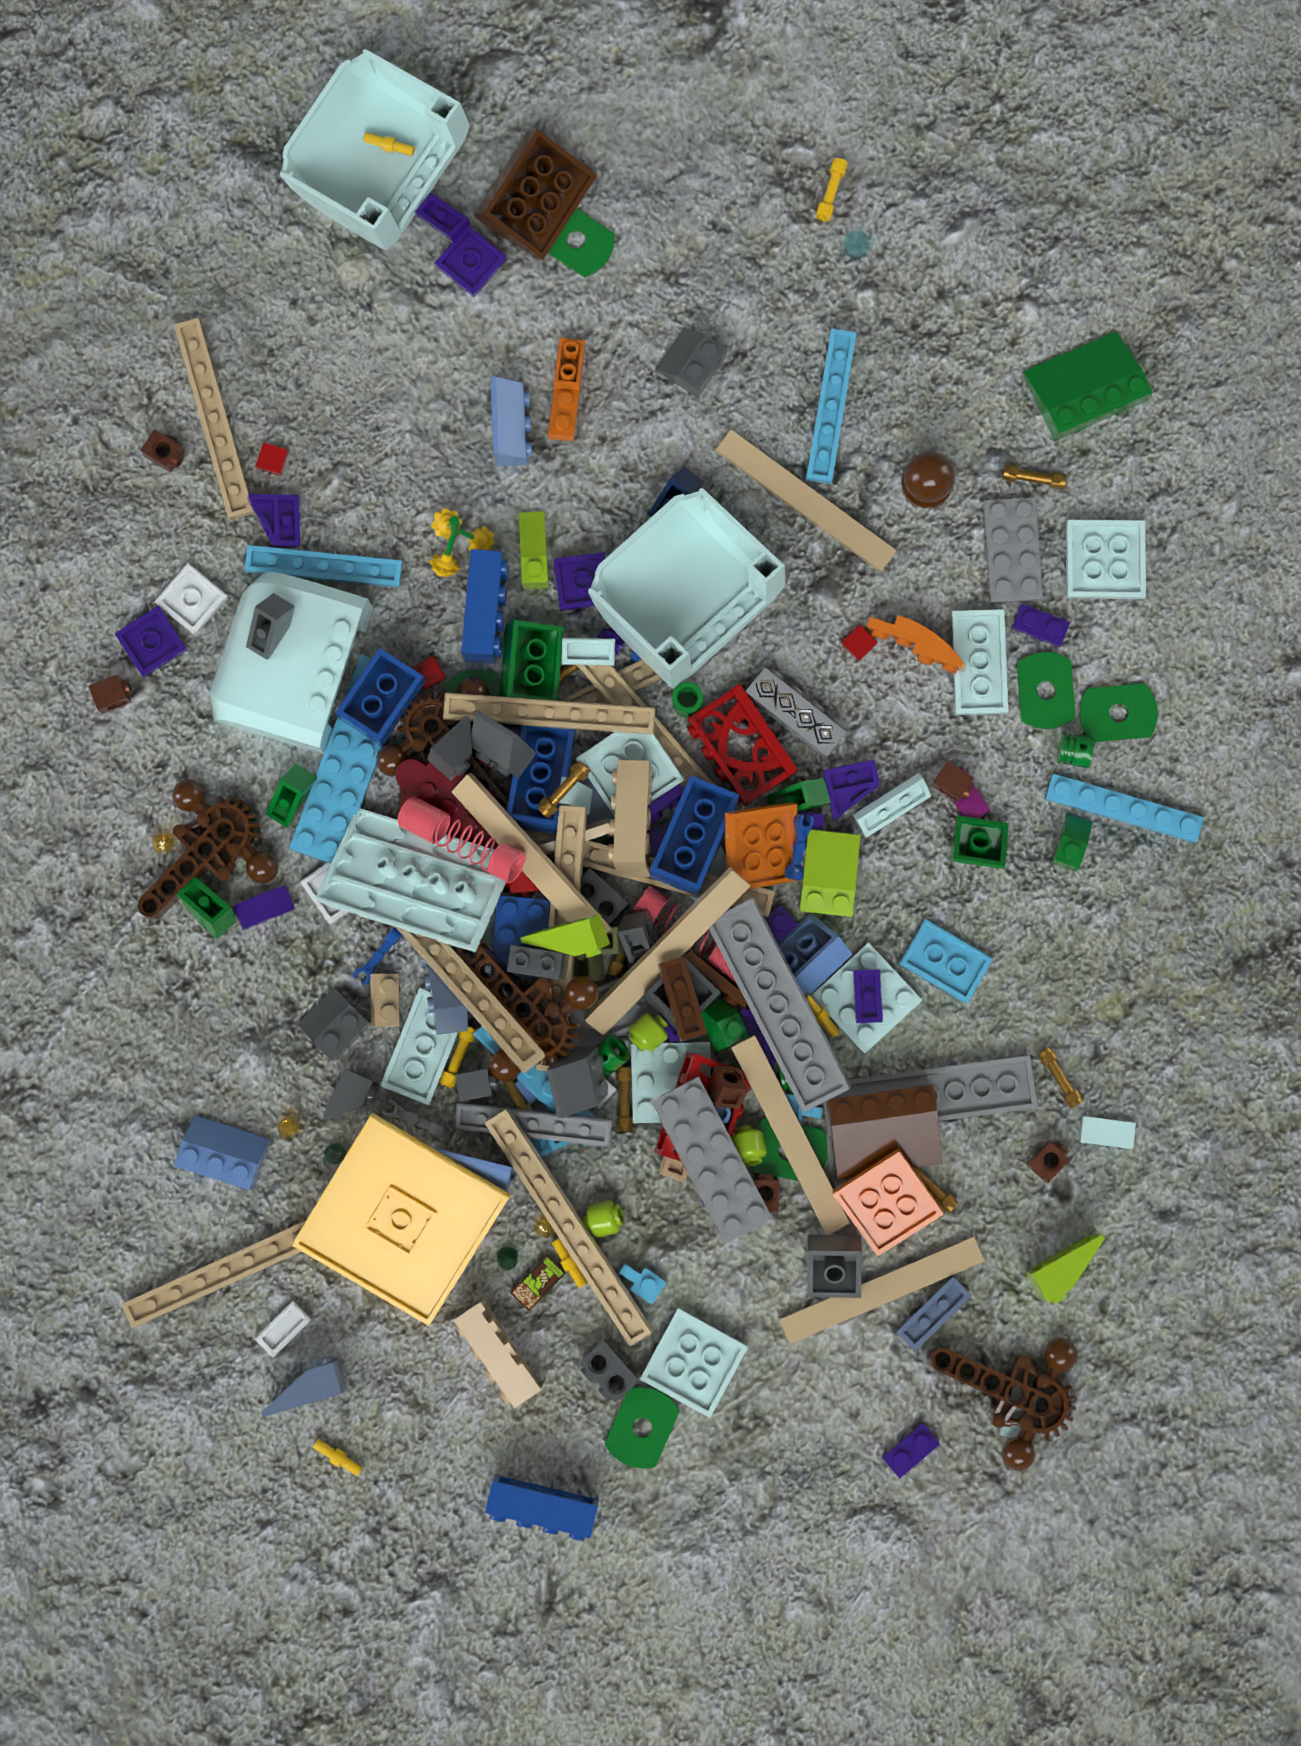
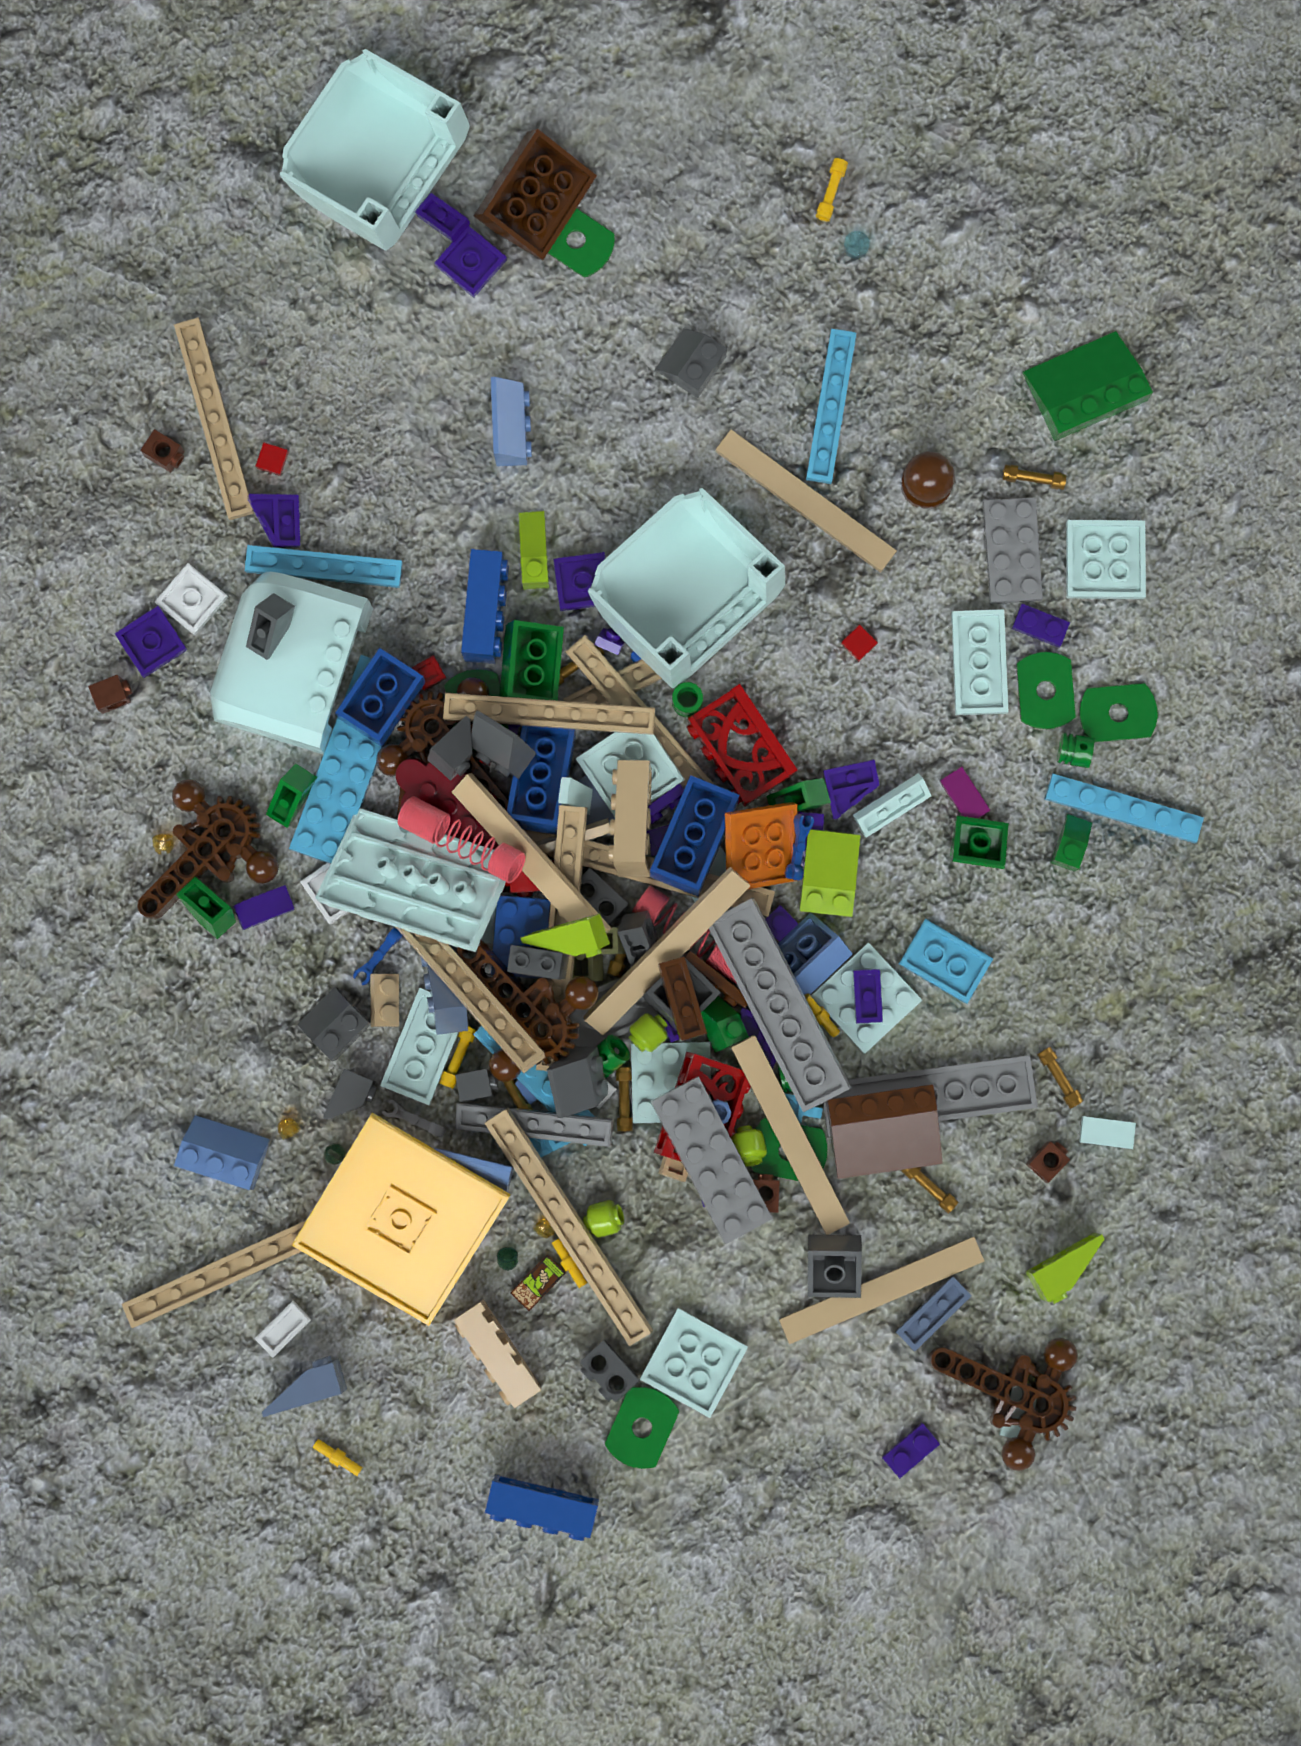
yellow bar [363,132,415,156] -> none
yellow plant [429,508,494,577] -> none
pearl gold bar [537,760,591,818] -> none
orange slope [548,338,585,442] -> none
light aqua tile [562,638,615,666] -> none
medium azure plate [619,1263,667,1304] -> none
dark blue slope [648,466,704,517] -> none
copper brick [708,1065,748,1109] -> none
light grey brick [745,668,847,760] -> none
plate [832,1148,944,1257] -> none
orange slope [866,615,966,674] -> none
copper brick [931,761,974,803] -> none

